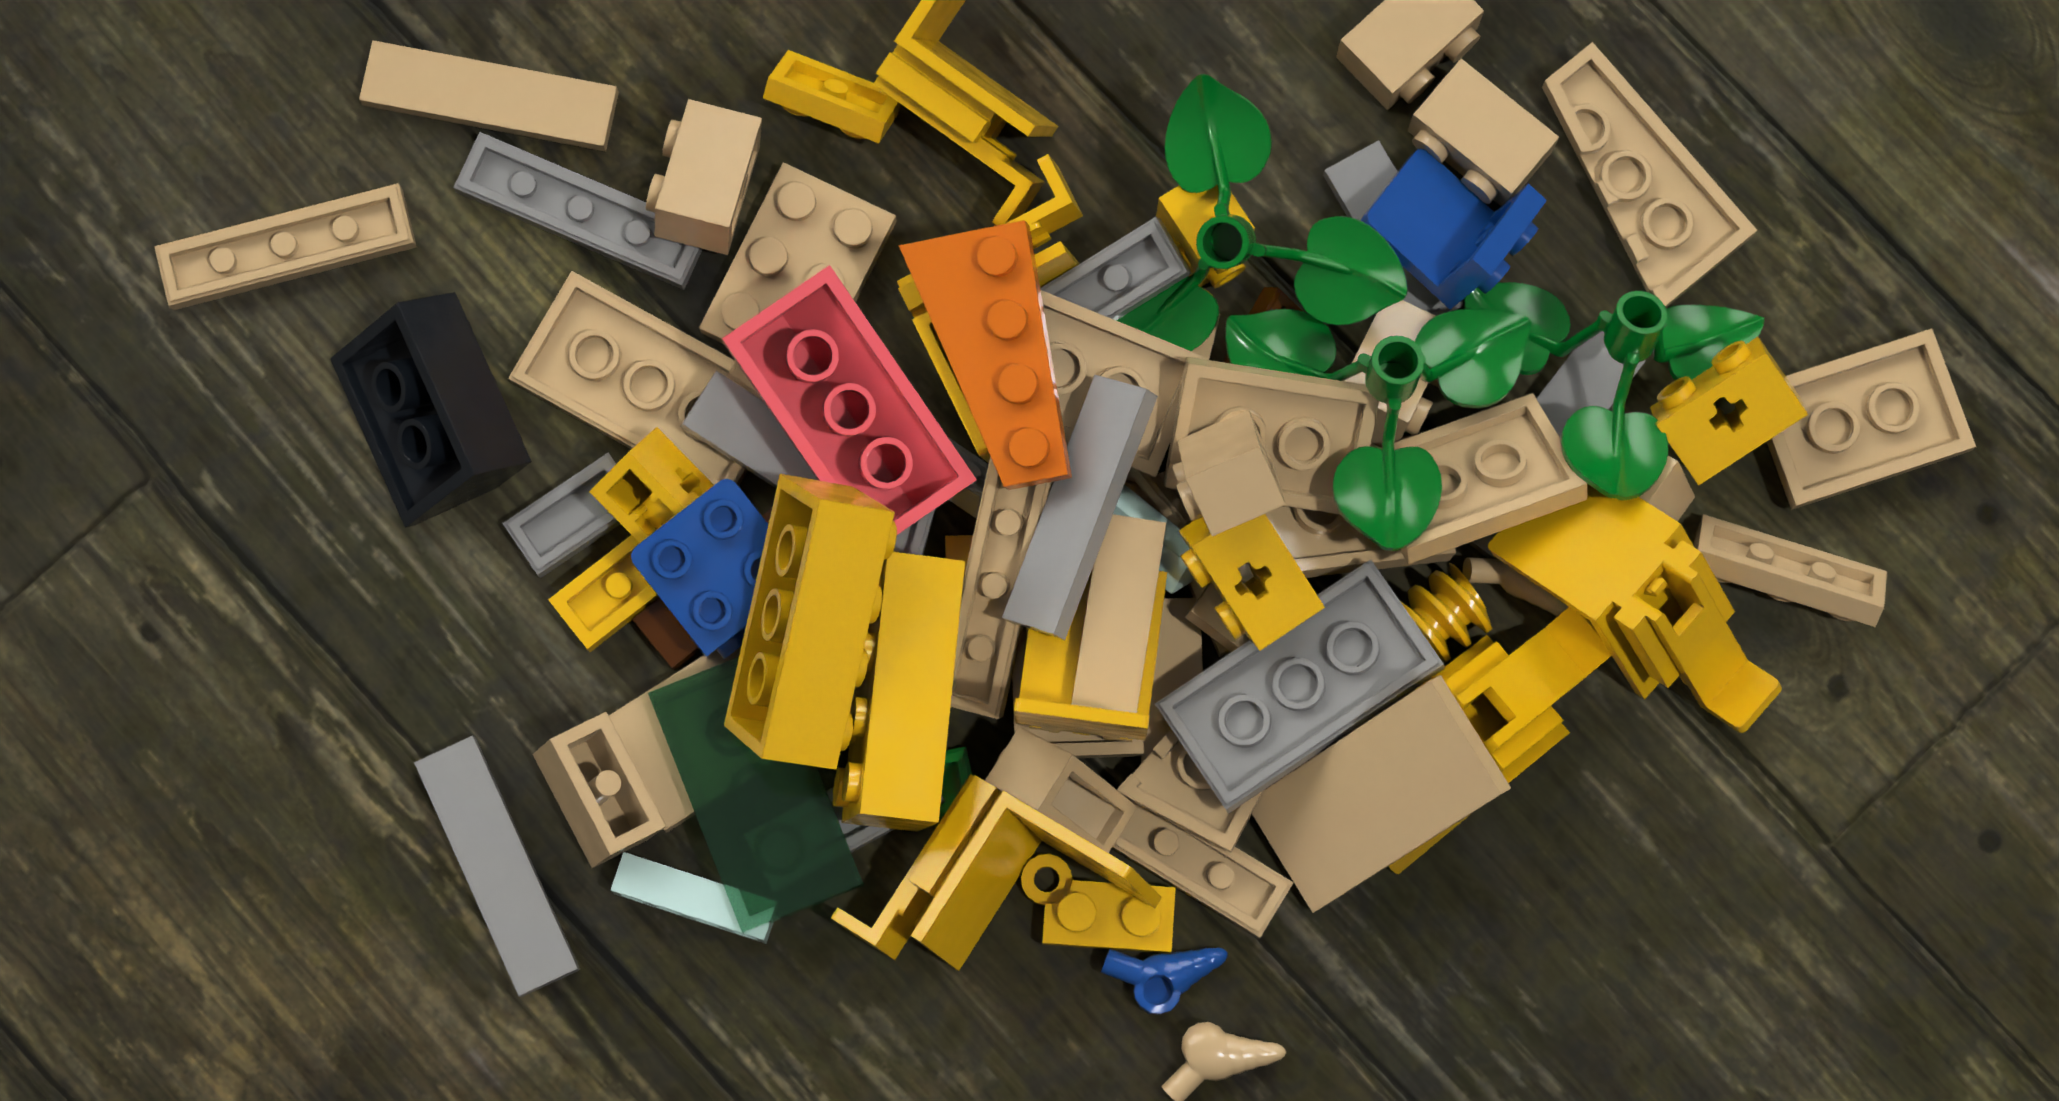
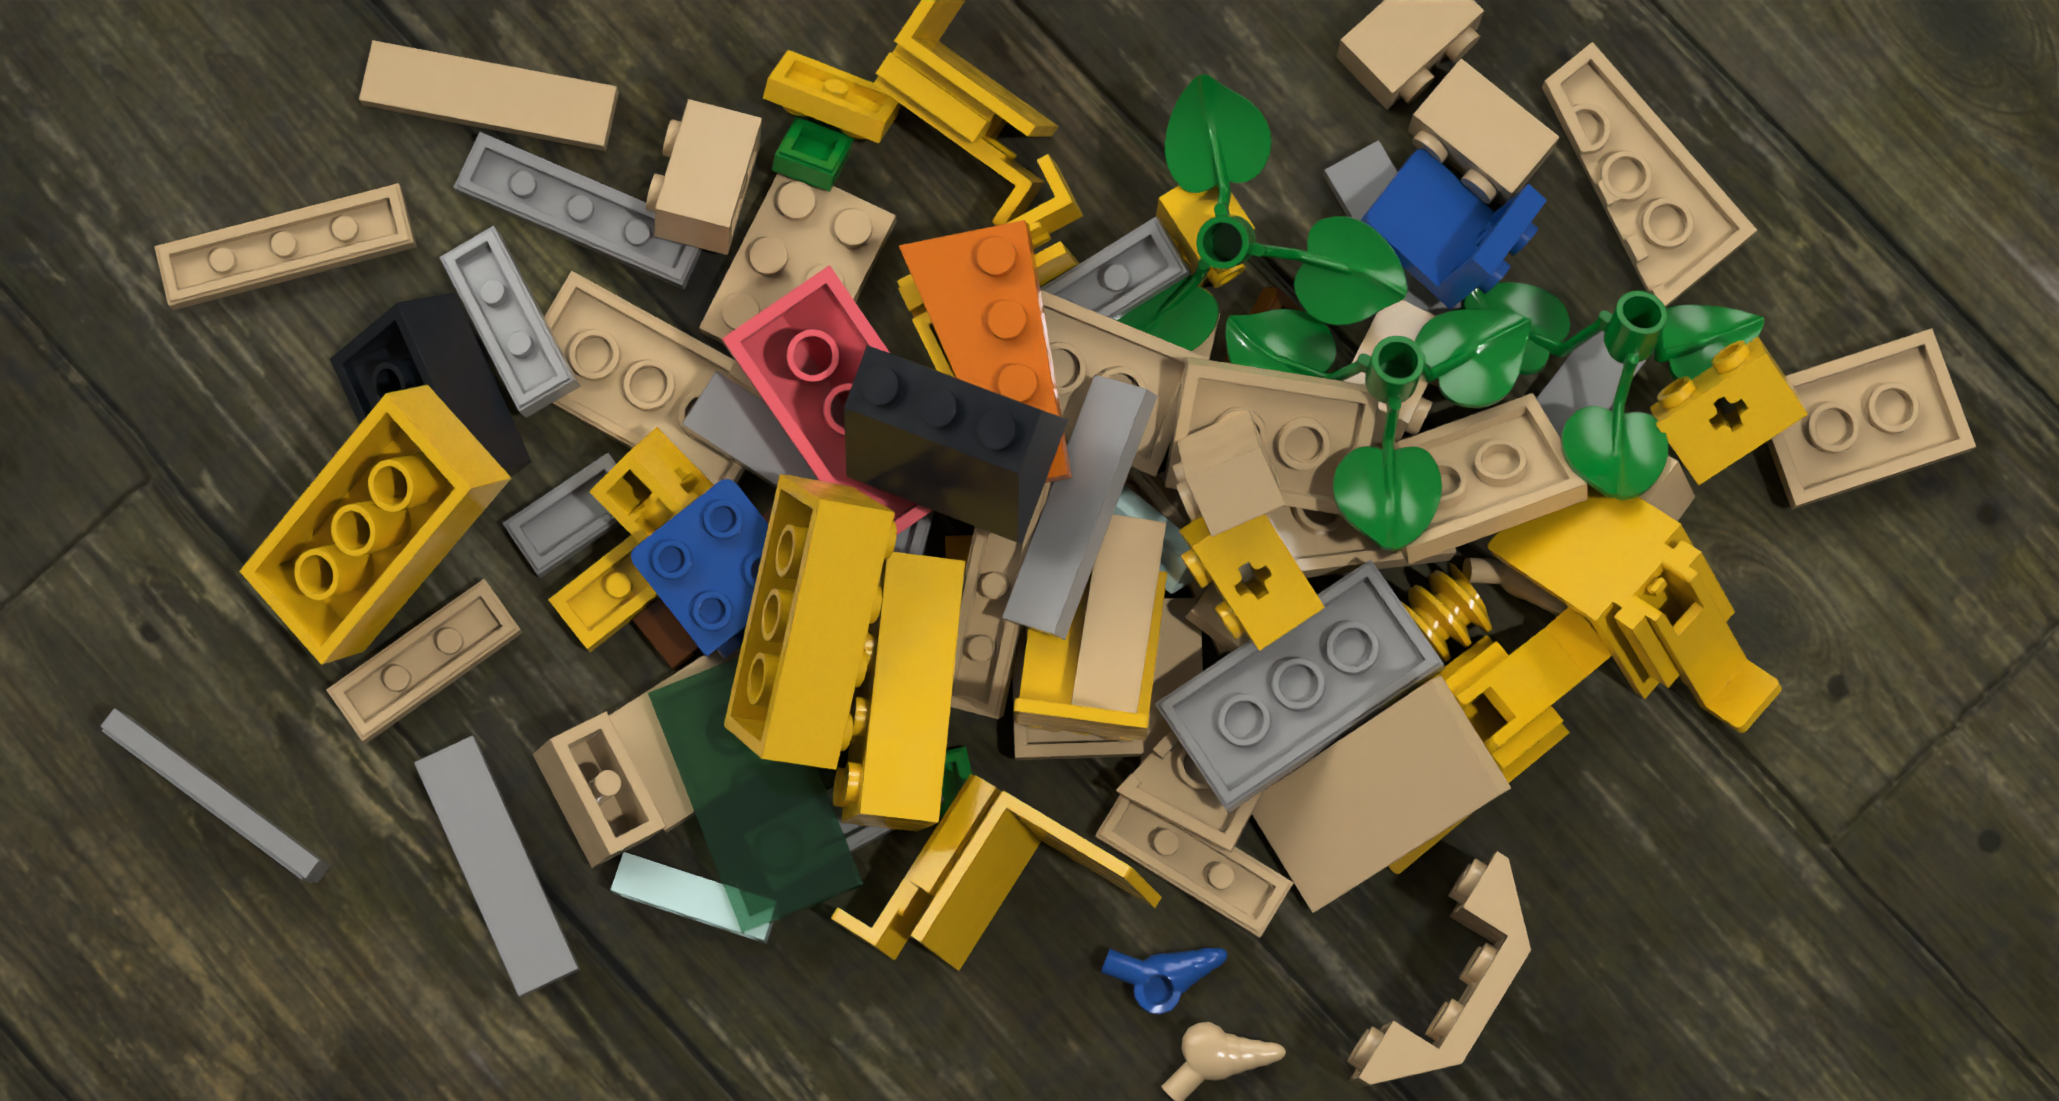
tan slope [985,726,1137,853] -> none
yellow hinge [1021,854,1176,953] -> none
tan plate [1694,514,1887,627] -> none
none -> light grey tile [101,708,331,884]
none -> yellow brick [239,385,511,665]
none -> tan tile [327,579,523,744]
none -> light grey tile [440,226,581,418]
none -> green tile [771,117,854,192]
none -> black slope [844,345,1068,544]
none -> tan slope [1347,851,1531,1088]

